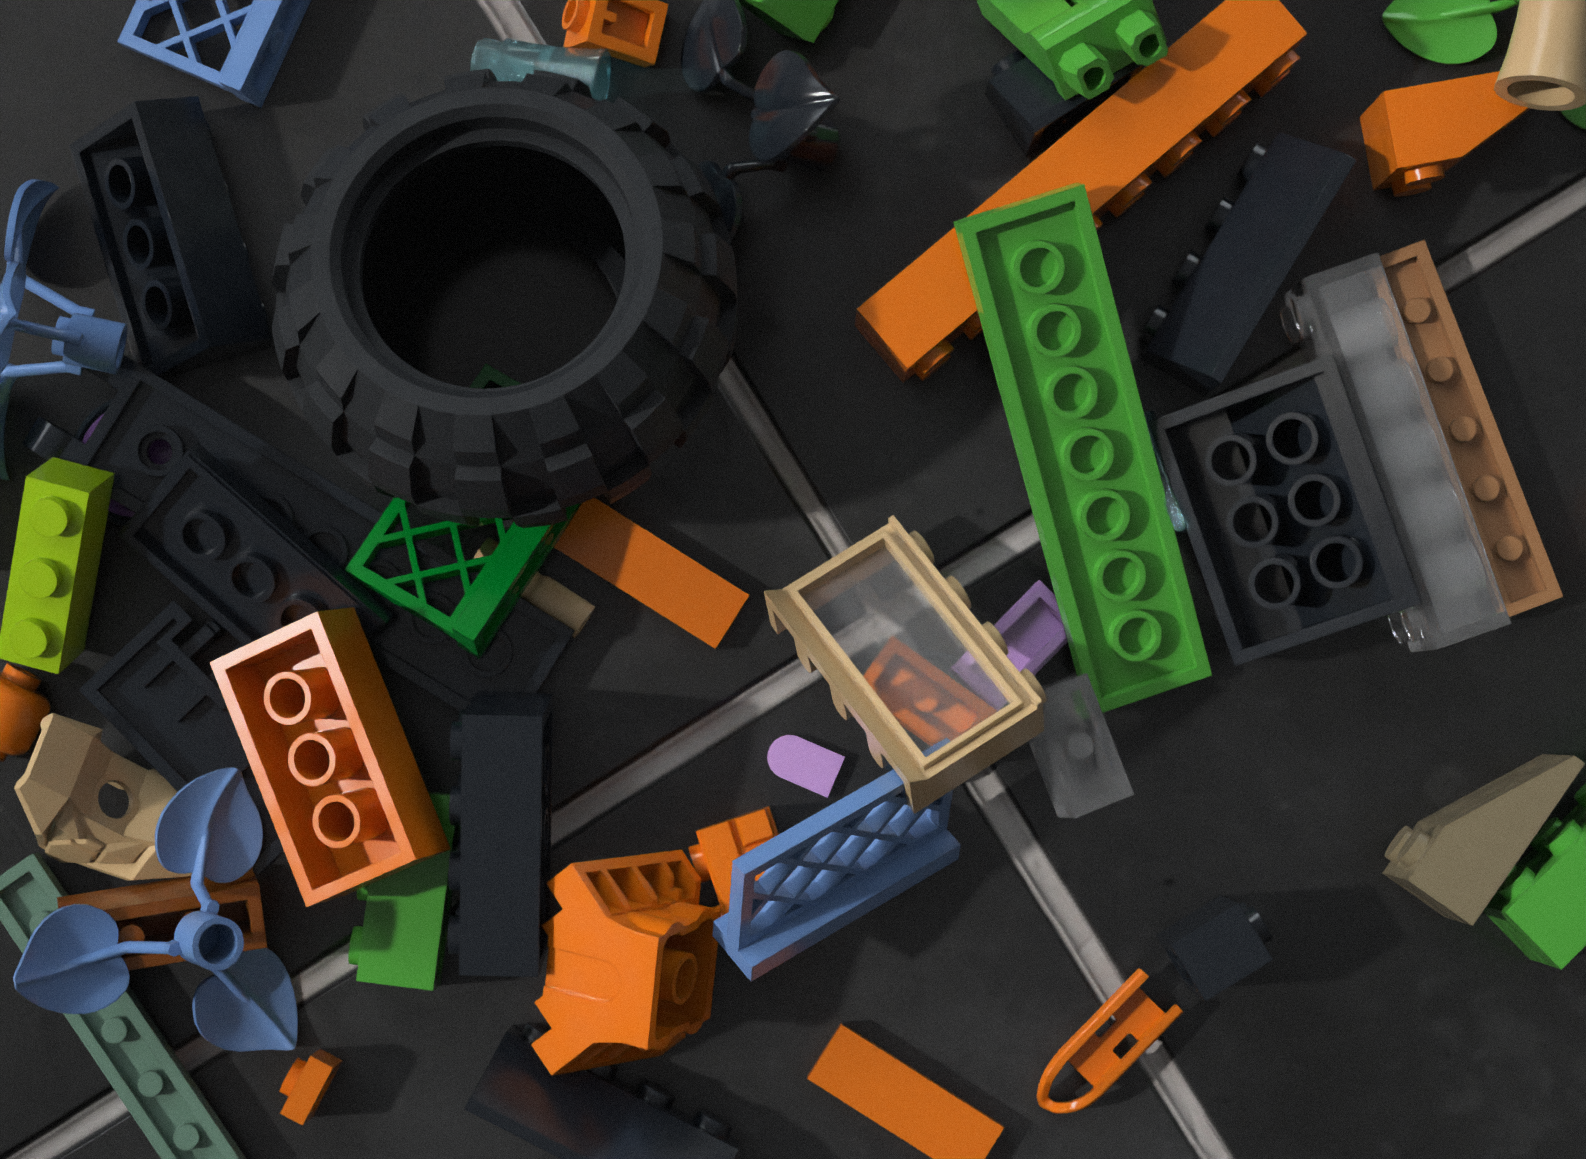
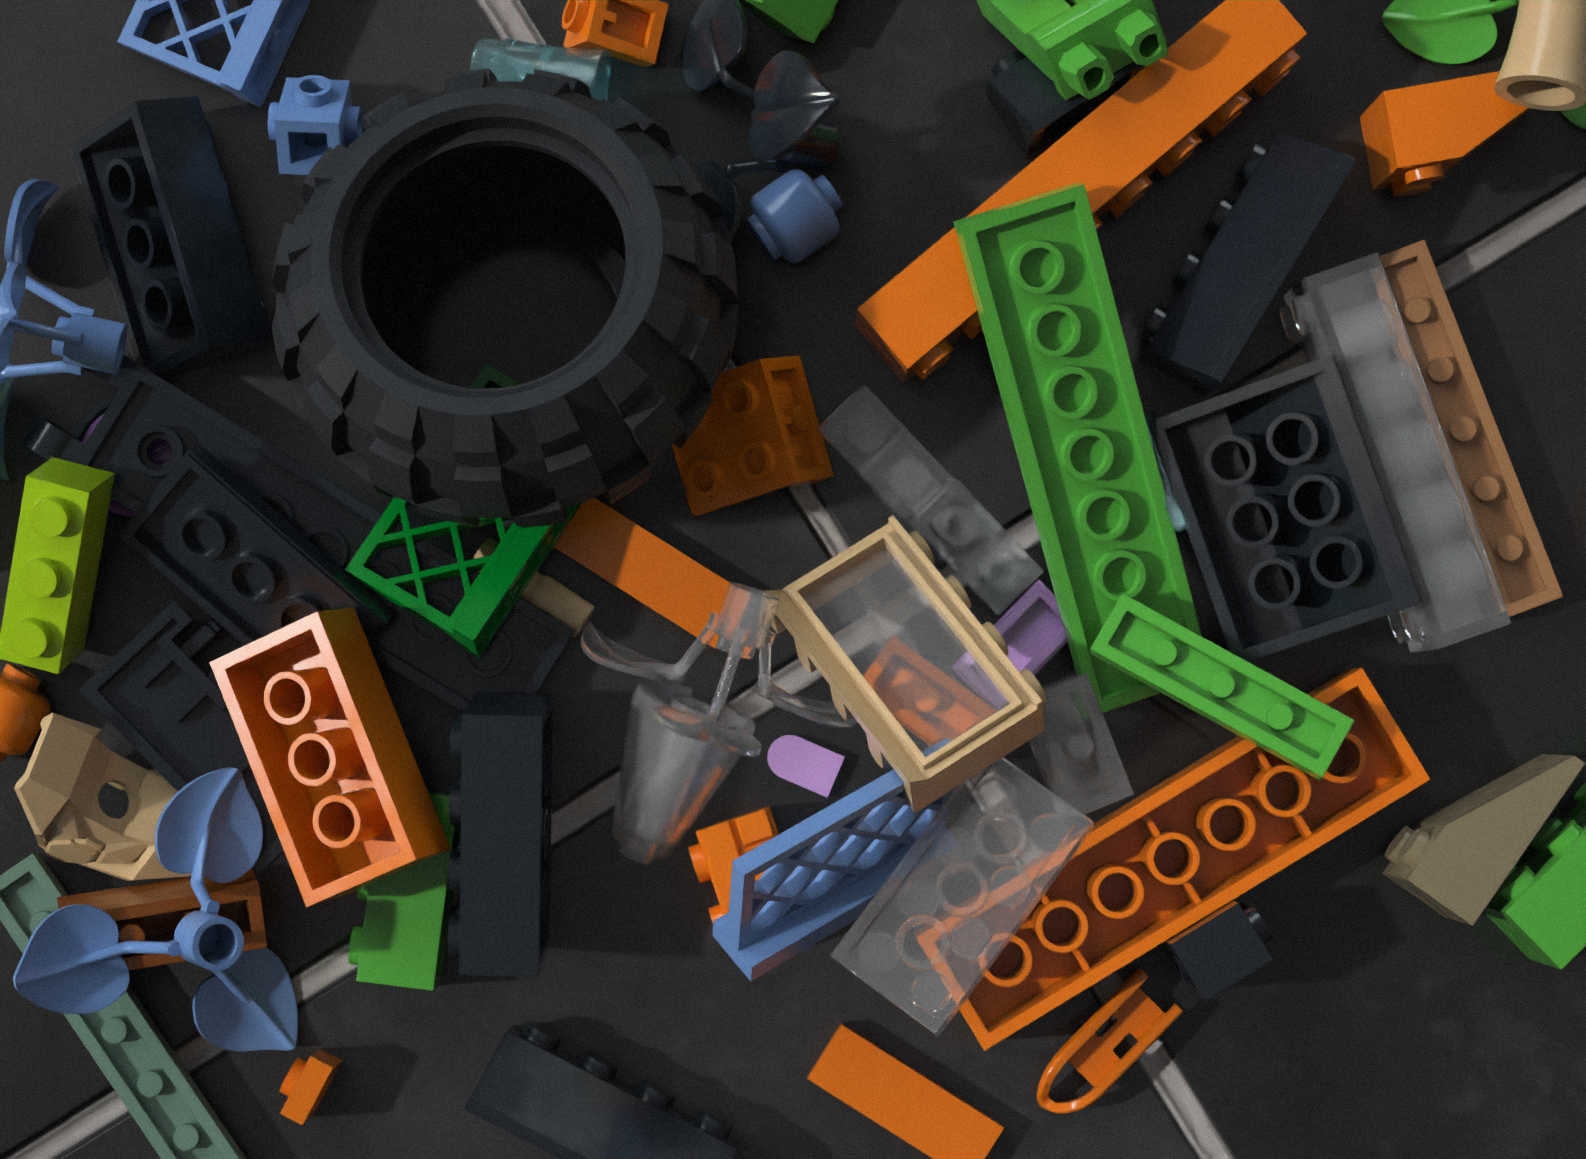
orange slope [531,849,721,1076] -> none
none -> medium blue brick [268,75,363,175]
none -> clear plant [581,582,857,757]
none -> clear cone [611,677,756,864]
none -> orange bracket [672,355,834,516]
none -> medium blue head [745,169,844,263]
none -> clear slope [817,385,1044,616]
none -> clear plate [830,757,1094,1038]
none -> orange brick [914,668,1430,1051]
none -> bright green plate [1090,593,1355,781]

